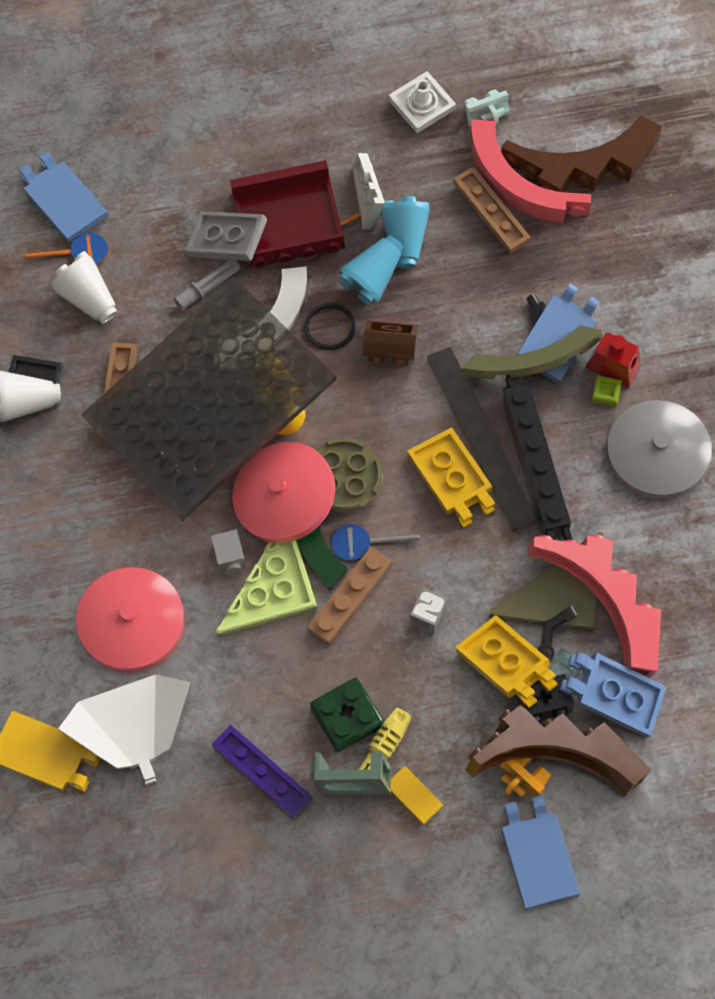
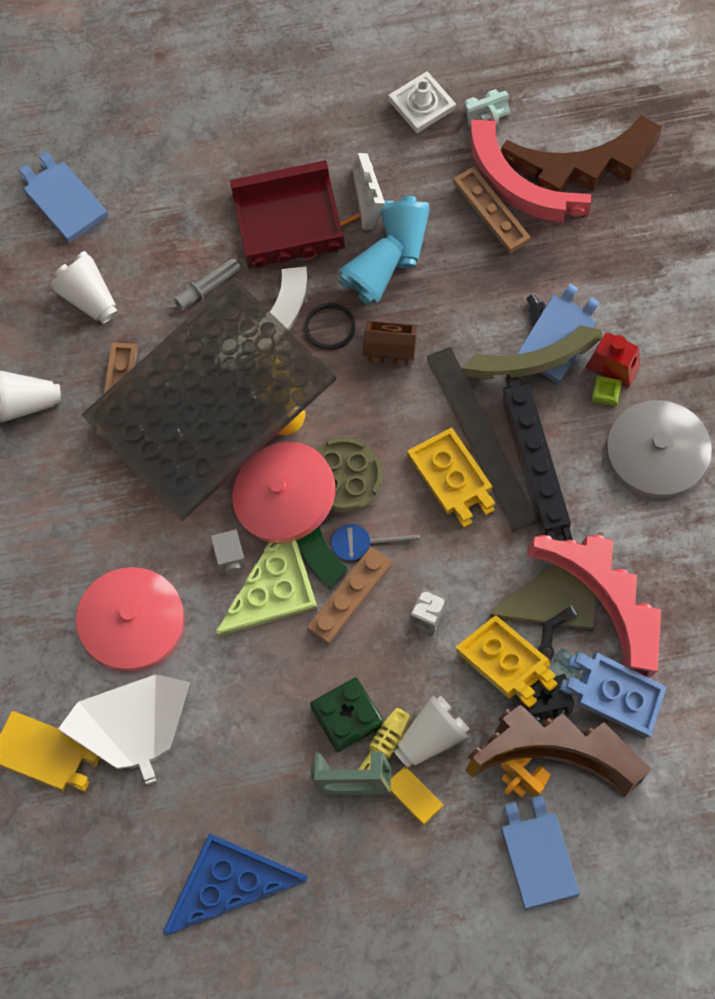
black tile [9,355,64,384] -> none
blue piece [23,233,108,265] -> none
light grey tile [184,211,267,261] -> none
dark purple plate [212,724,312,819] -> none
none -> blue tile [163,833,308,936]
none -> white cone [394,695,470,768]

